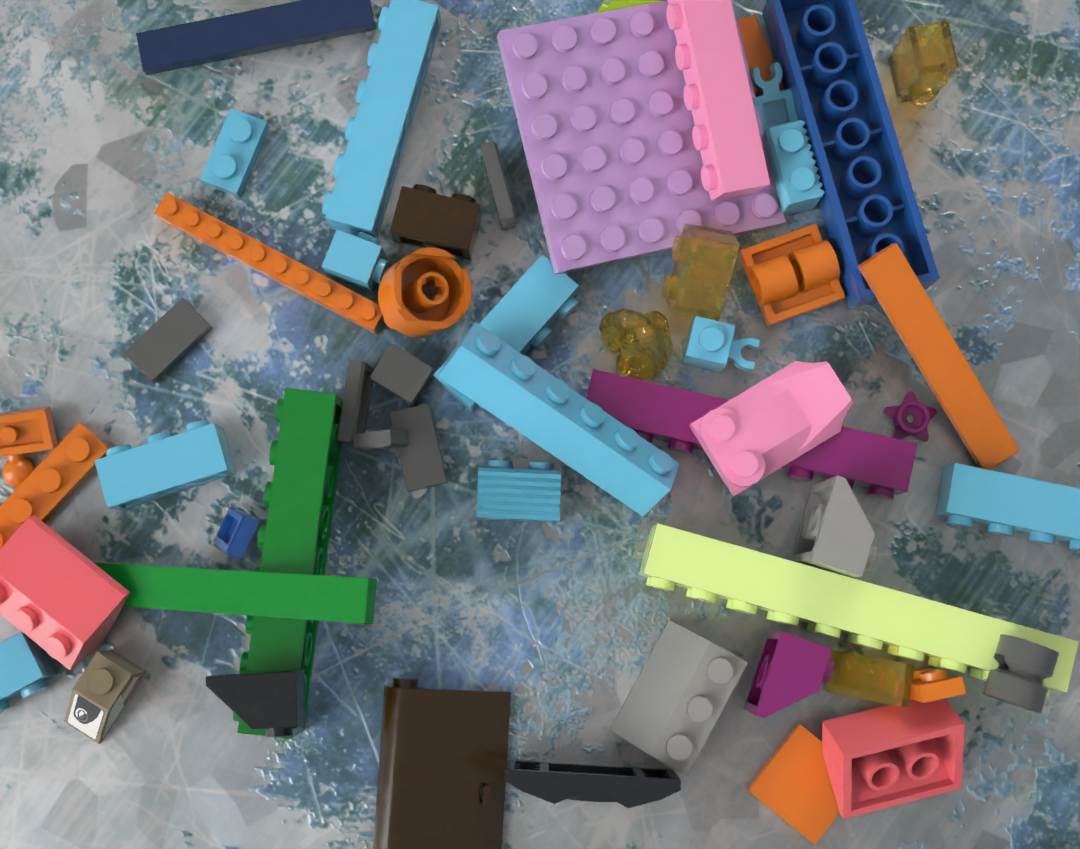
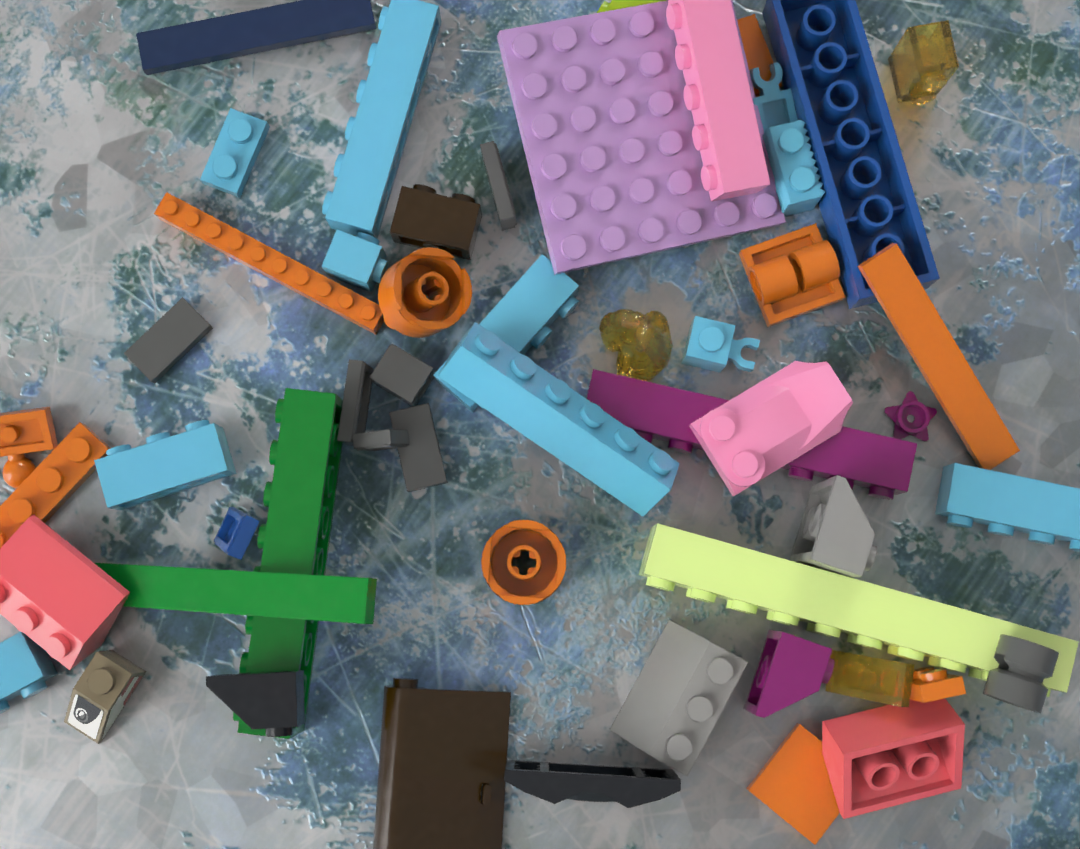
medium azure brick [476,460,561,522] -> none
clear yellow brick [662,223,740,321] -> none
none -> orange brick [481,520,566,605]

